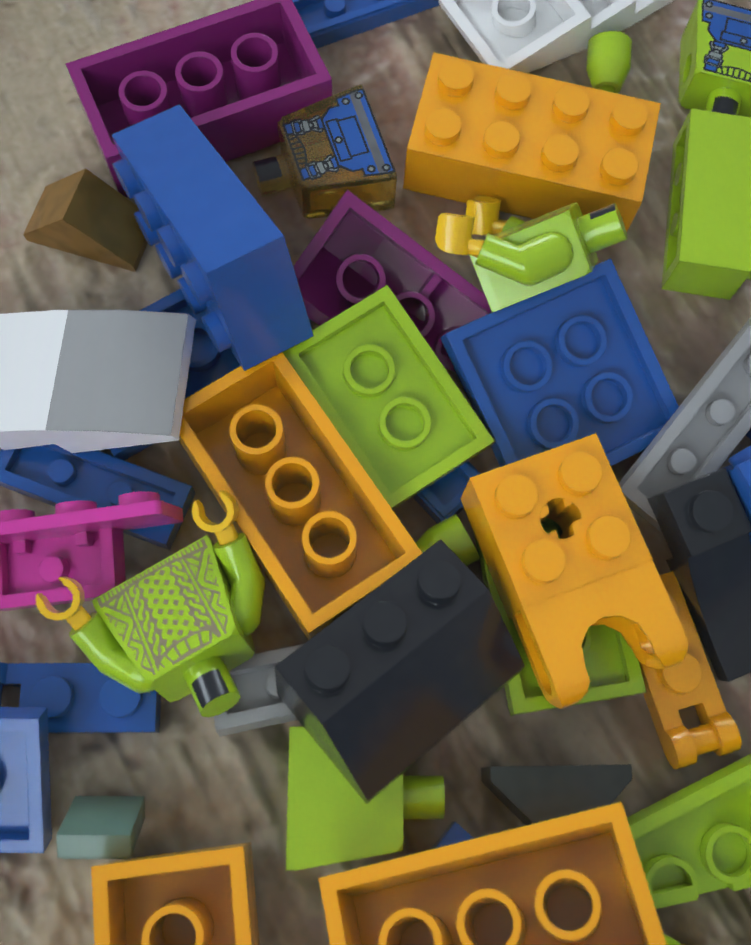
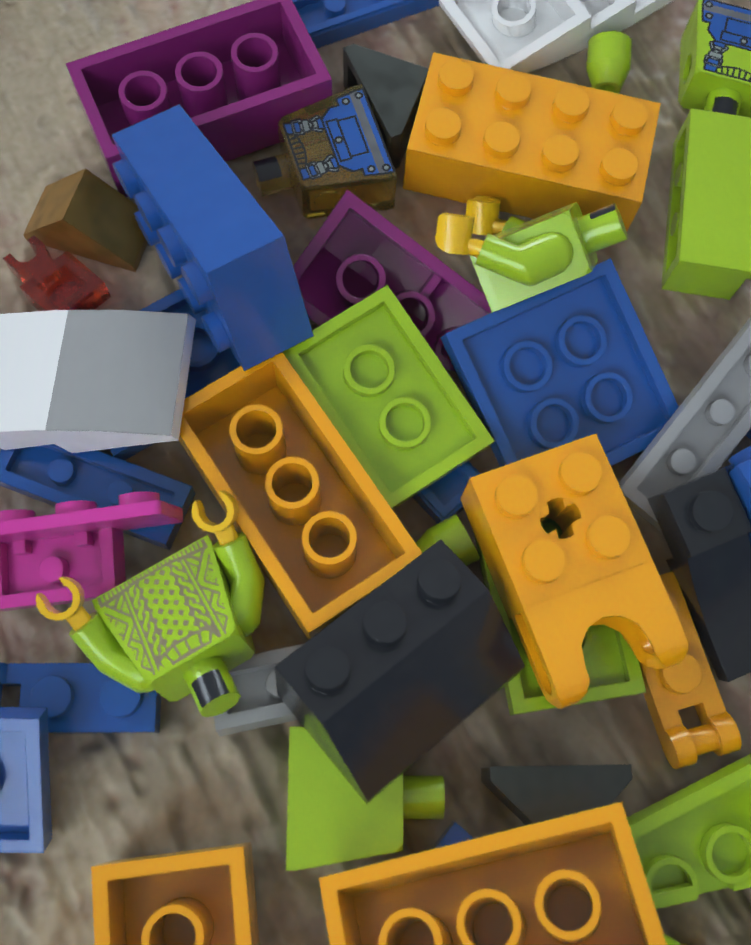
sand green tile [56,796,145,859] -> none
none -> clear red plate [3,235,111,311]
none -> pearl dark grey slope [343,44,429,169]

